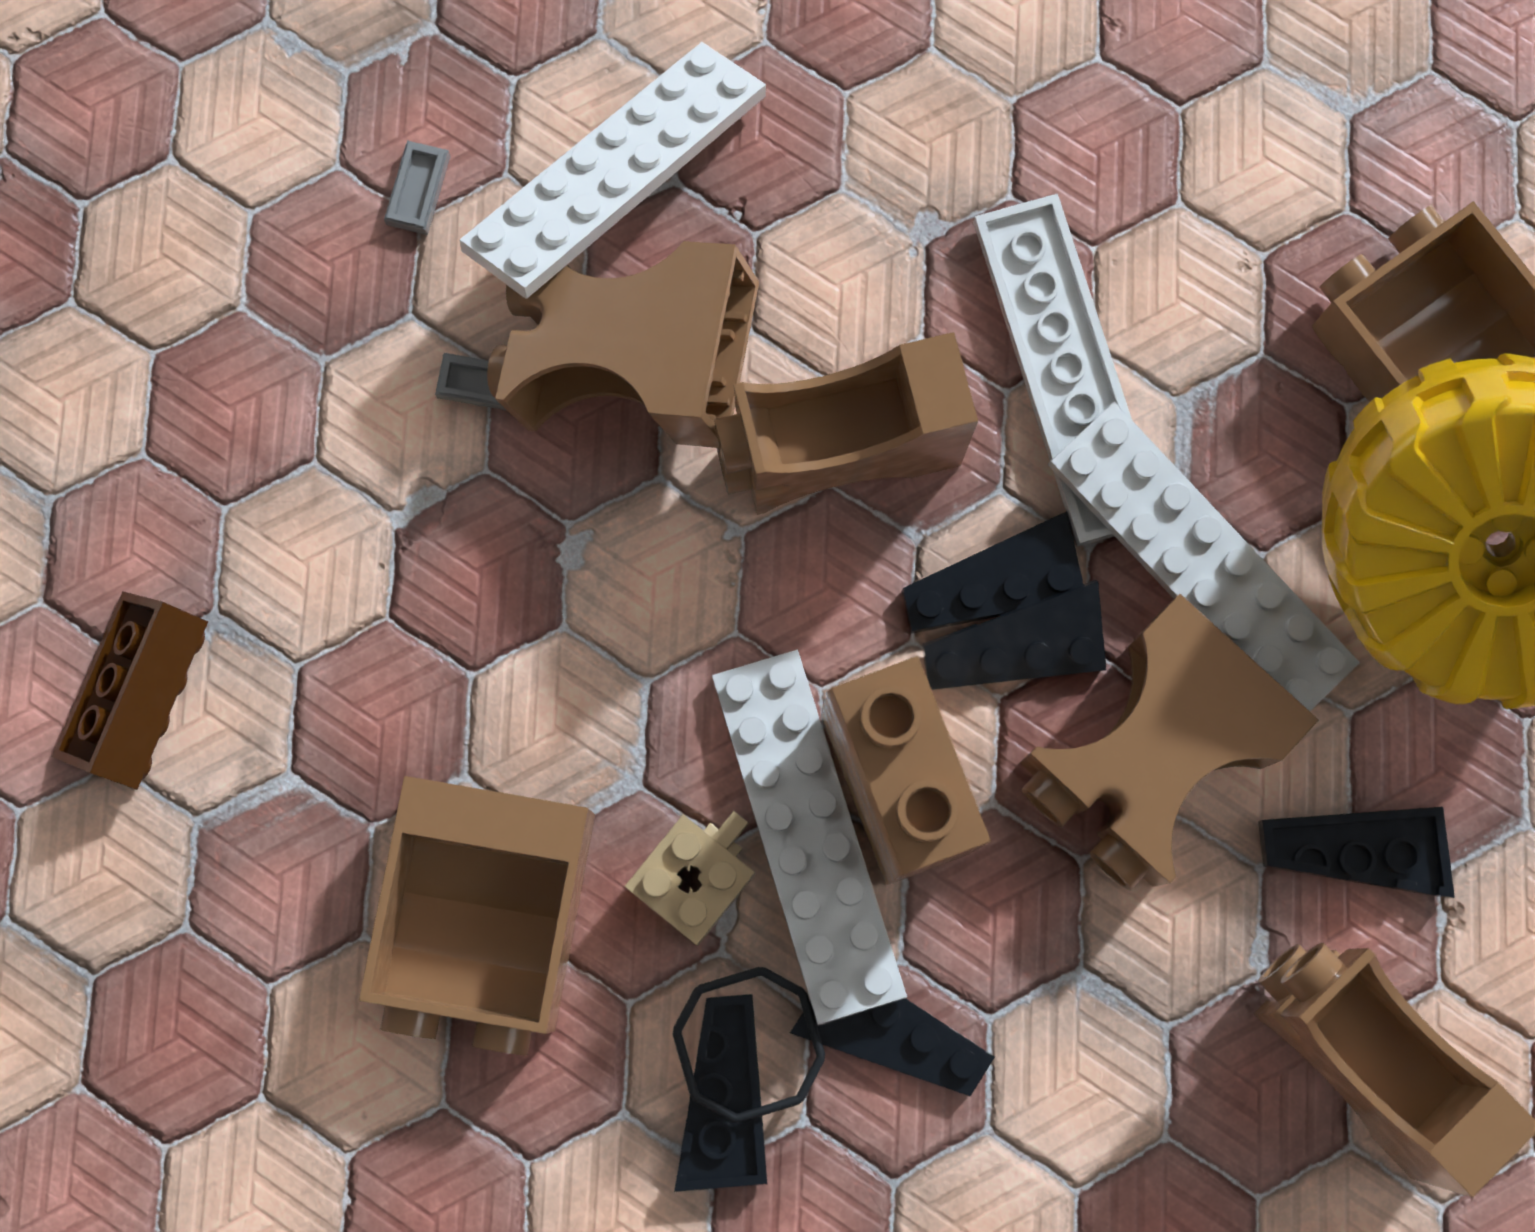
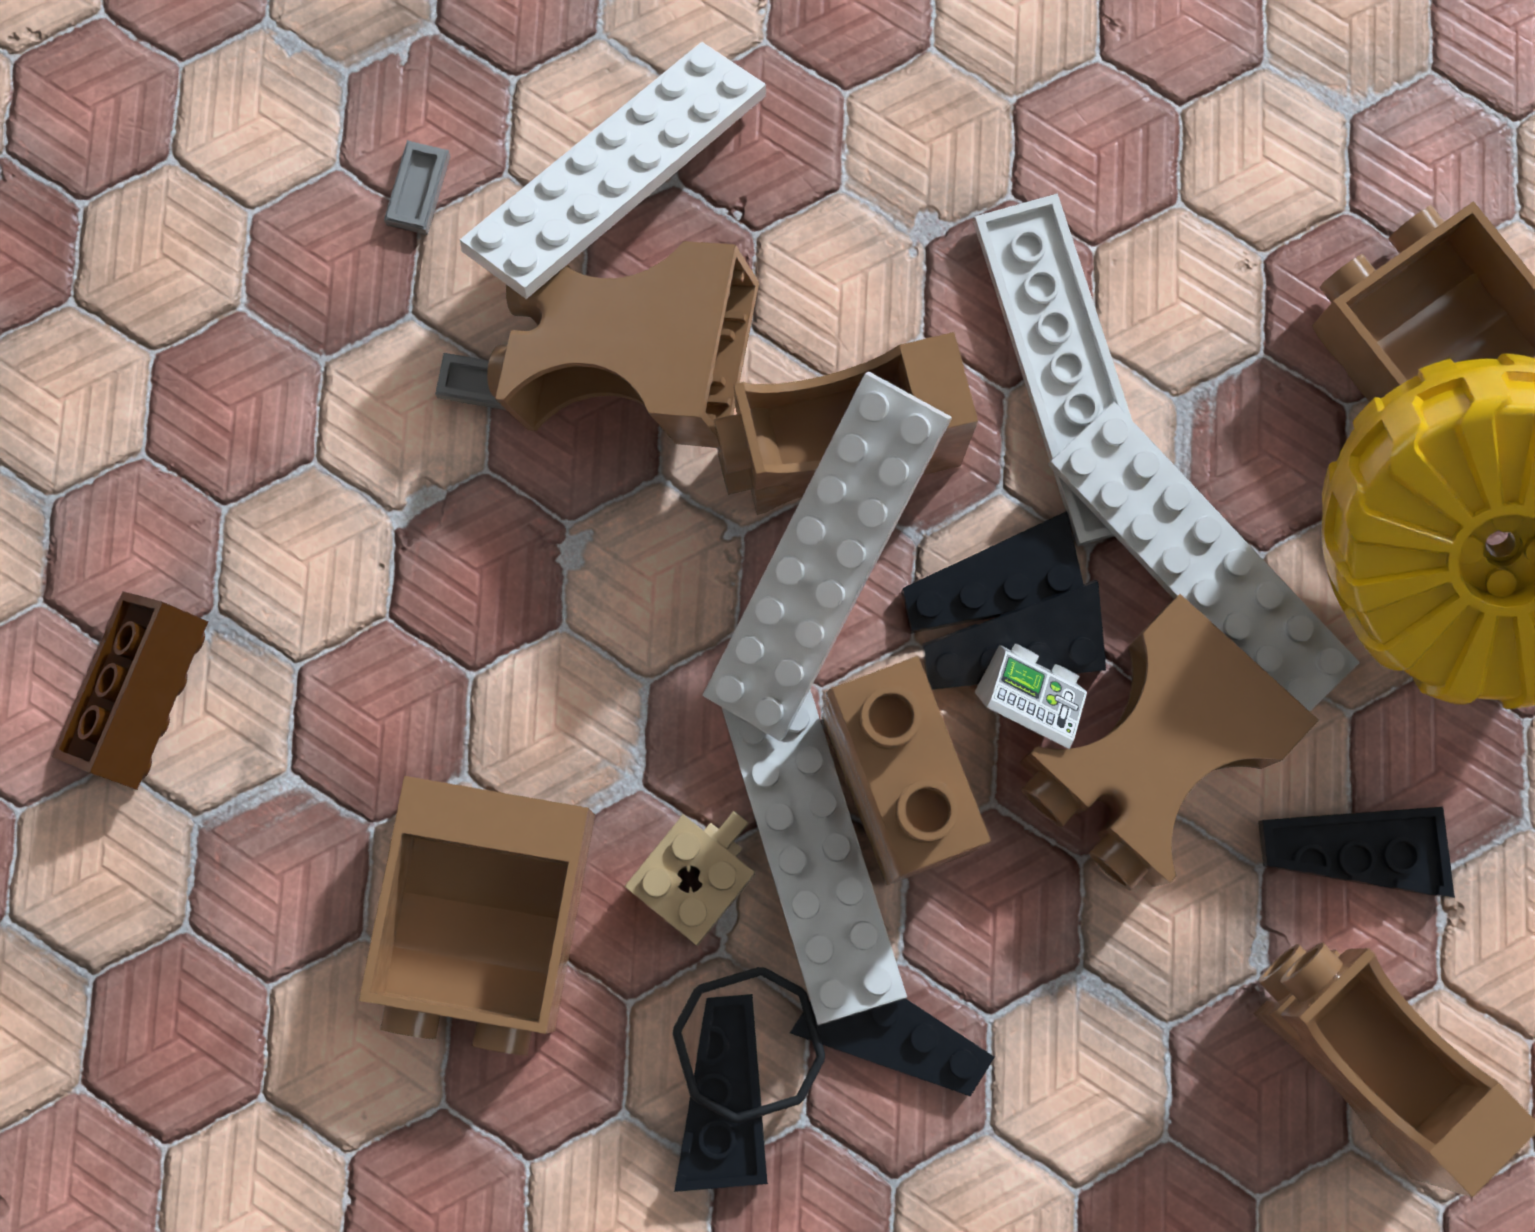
none -> white plate [702,372,952,741]
none -> slope [974,644,1087,749]

